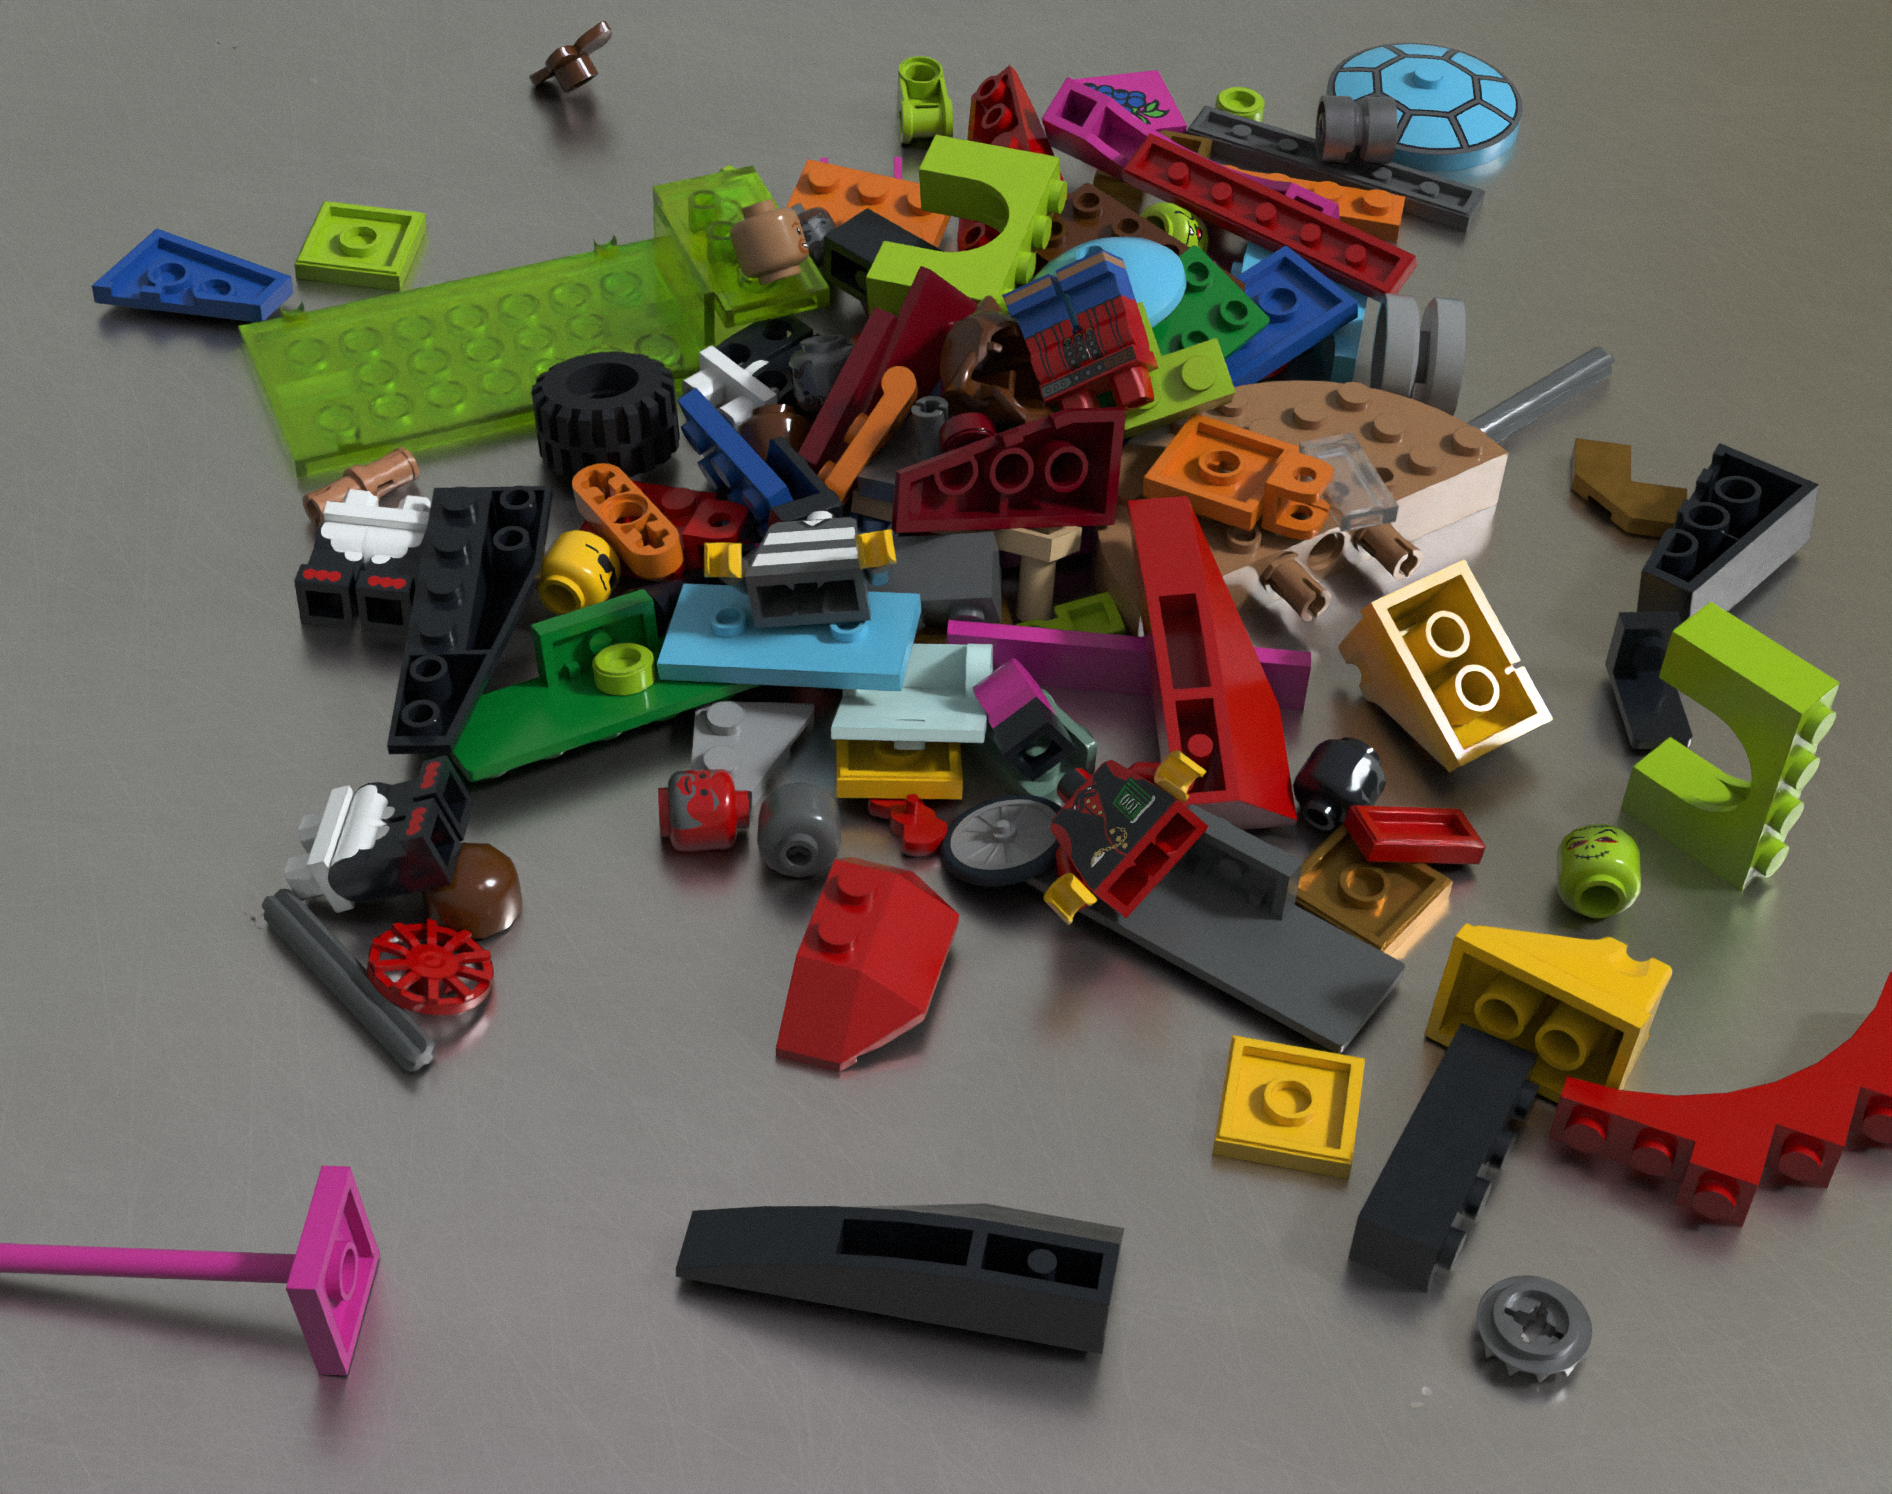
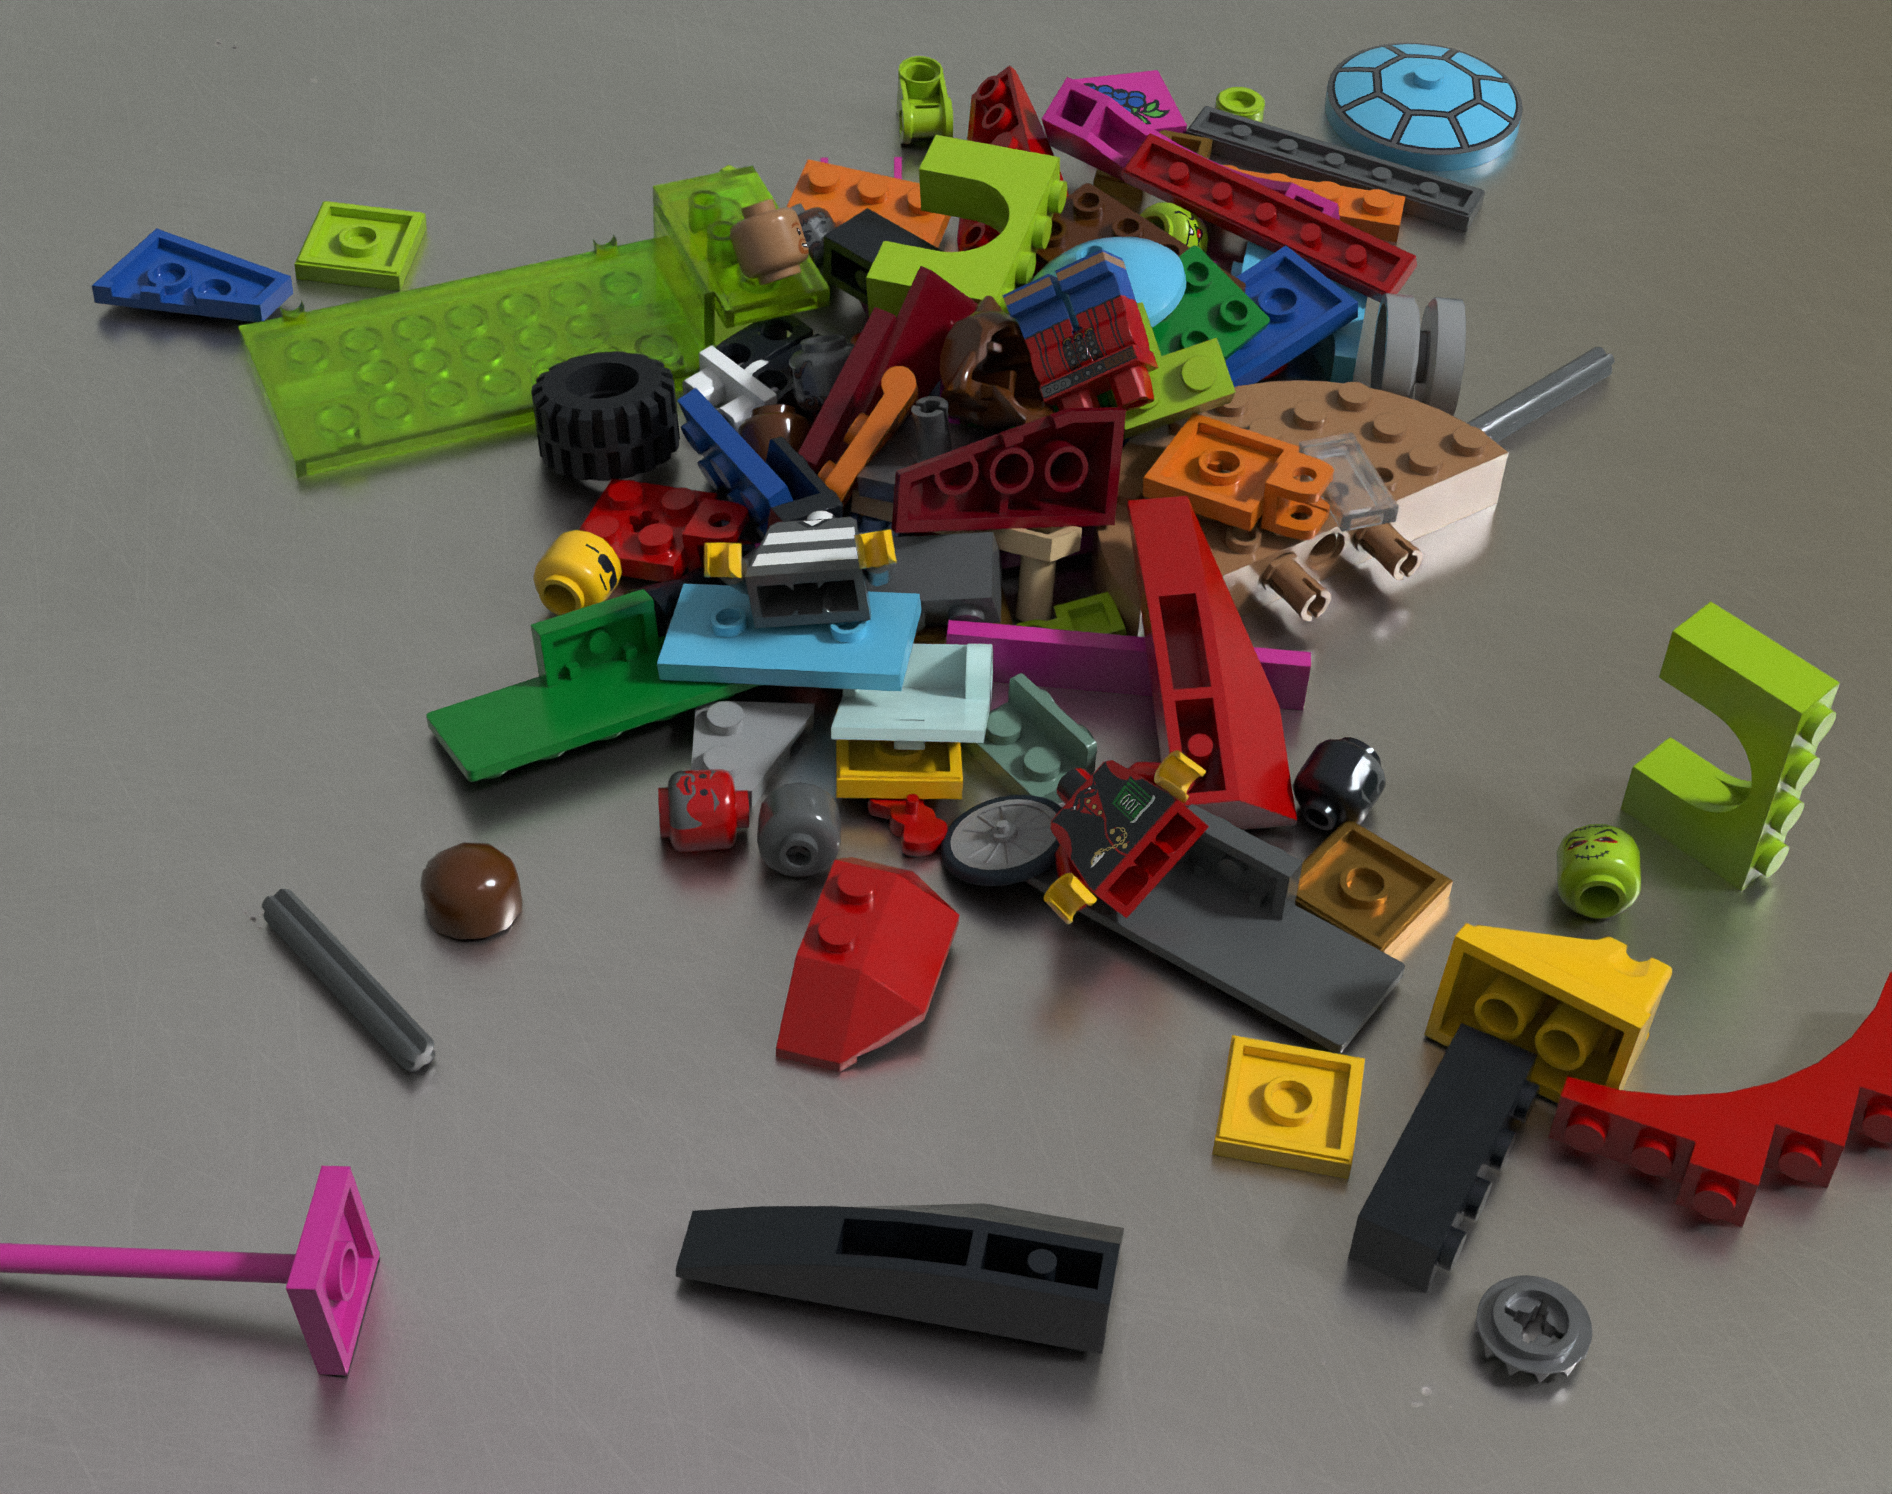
black hips [283,755,474,913] -> none
hips [294,489,431,634] -> none
nougat pin [302,446,419,526] -> none
red wheel [367,919,494,1015] -> none
black wedge [387,486,553,754] -> none
reddish brown animal [529,21,612,93] -> none
orange beam [572,463,683,578] -> none
lime tile [592,643,656,696] -> none
dark red tile [938,413,998,454] -> none
leg [973,658,1078,782] -> none
flat silver wheel [1315,95,1397,164] -> none
yellow piece [1338,559,1553,773] -> none
red tile [1344,805,1486,864] -> none
pearl gold tile [1571,438,1687,537] -> none
black bracket [1605,611,1693,749] -> none
black wedge [1637,443,1819,623] -> none

